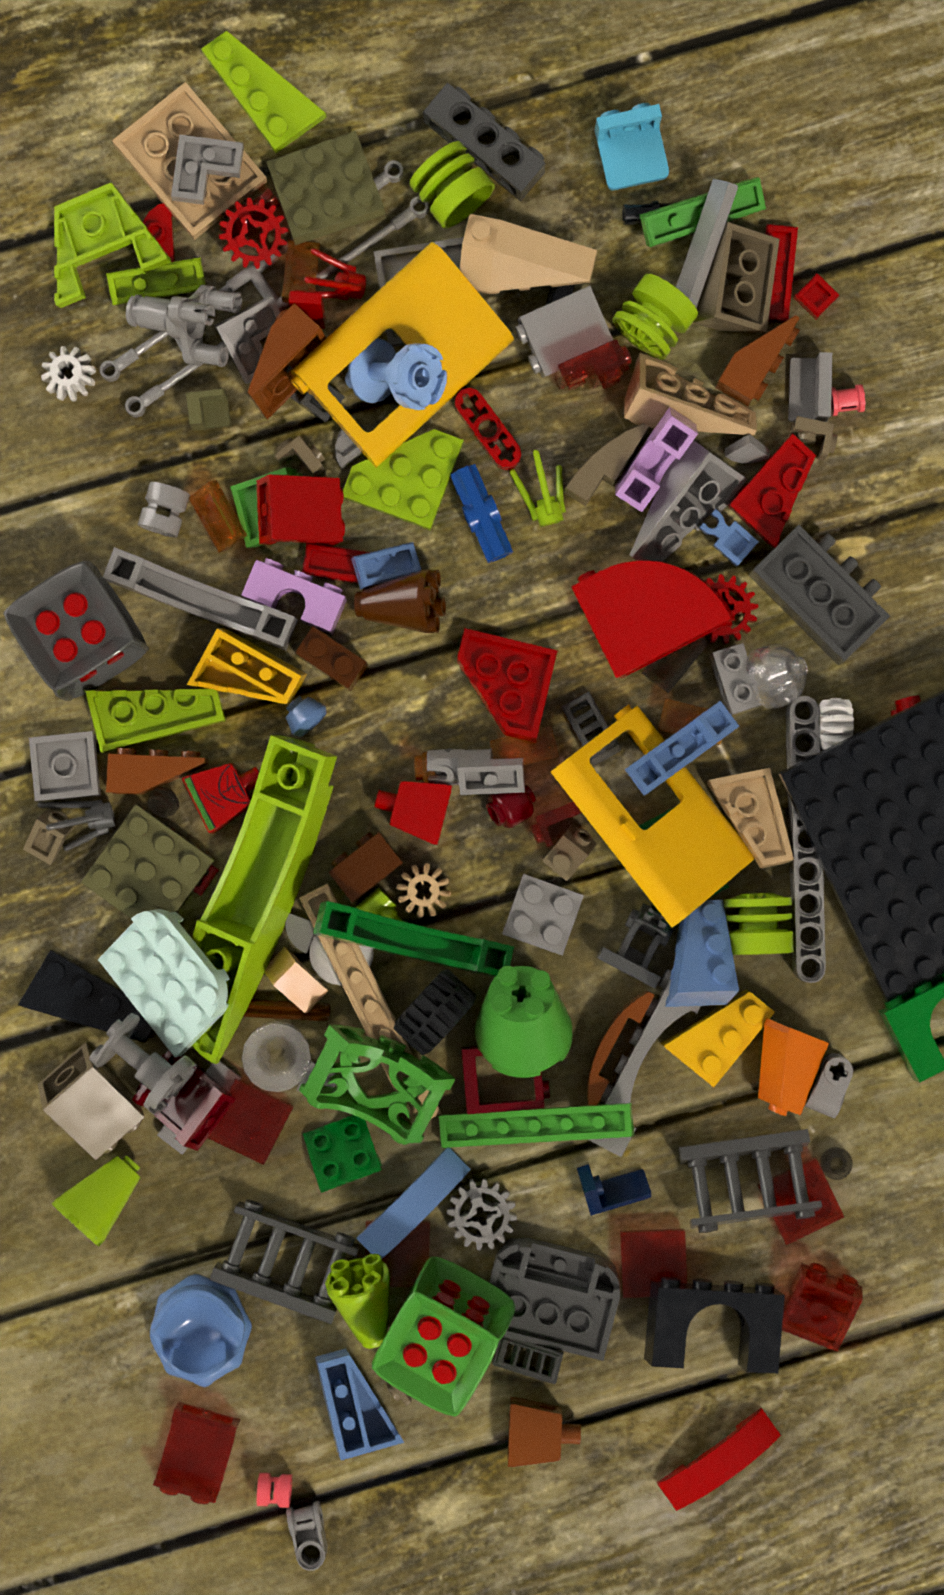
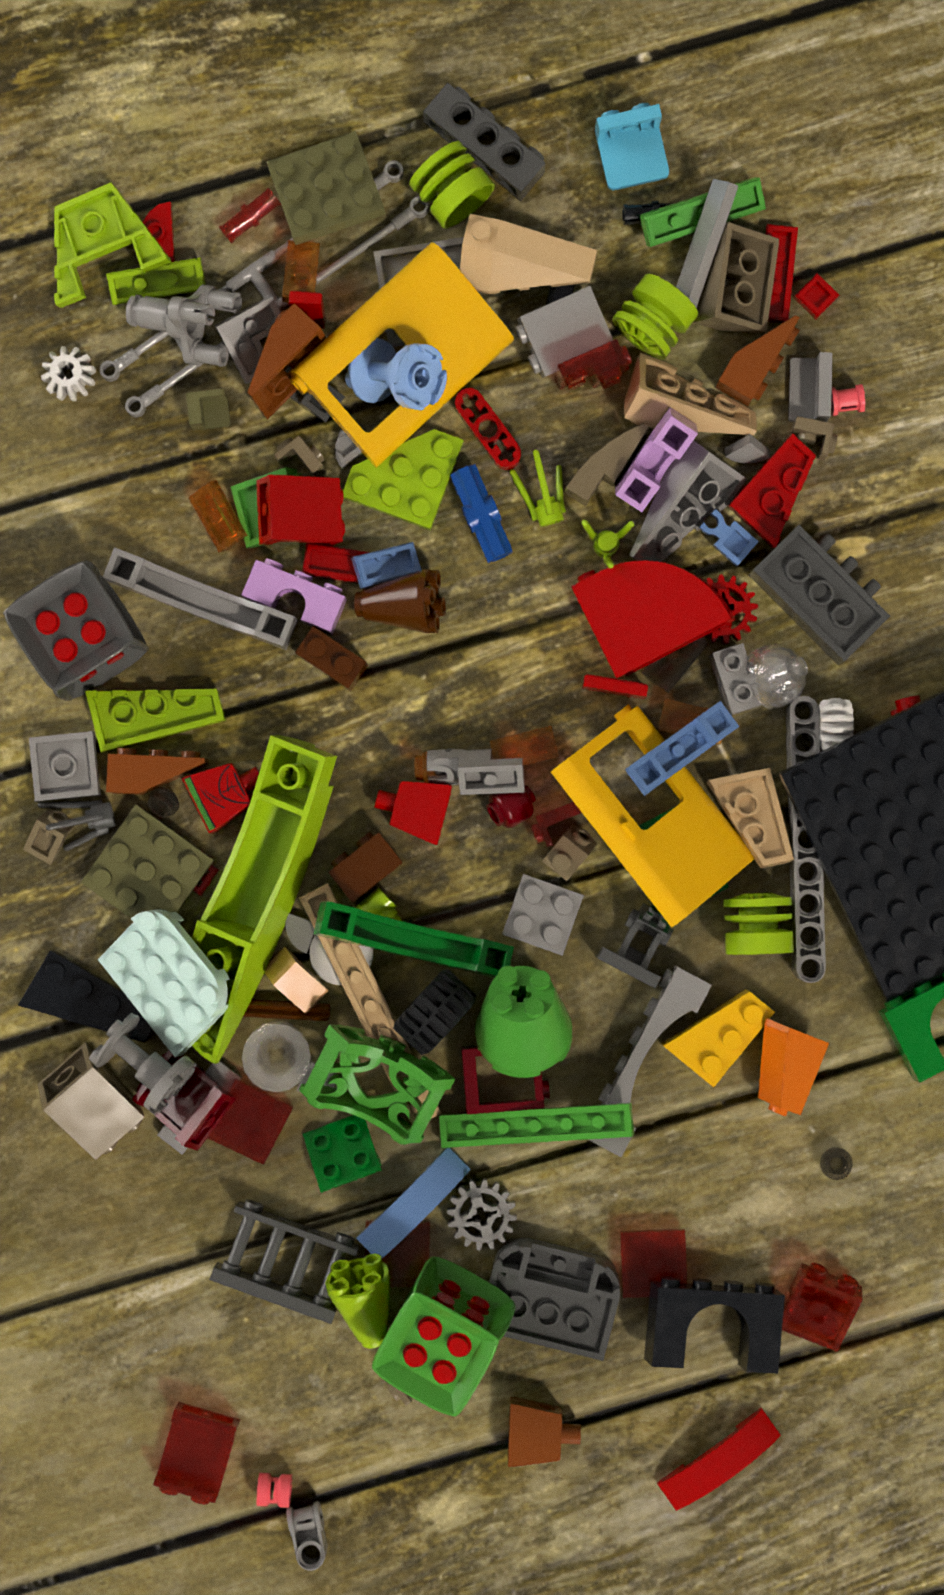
lime cone [52,1155,141,1247] -> none
tan plate [112,82,267,240] -> none
light grey wheel [137,482,190,538] -> none
medium blue piece [149,1274,252,1387] -> none
light grey plate [171,134,244,205] -> none
yellow wedge [187,627,307,704] -> none
lime wing [201,31,327,154] -> none
red gear [218,198,288,269] -> none
medium blue cone [285,696,327,737] -> none
red plant [304,248,366,301] -> none
medium blue wedge [315,1348,404,1460] -> none
tan gear [397,863,451,918] -> none
red plate [457,628,558,743] -> none
dark grey slope [492,1336,563,1384] -> none
dark grey slope [561,691,621,765] -> none
dark blue bracket [577,1164,652,1216] -> none
dark orange slope [586,990,655,1105] -> none
medium blue wedge [665,900,739,1007] -> none
dark grey fence [678,1129,822,1233] -> none
clear red plate [757,1157,844,1245] -> none
light grey piece [804,1053,853,1119] -> none
none -> lime plant [582,520,634,568]
none -> red tile [582,674,648,699]

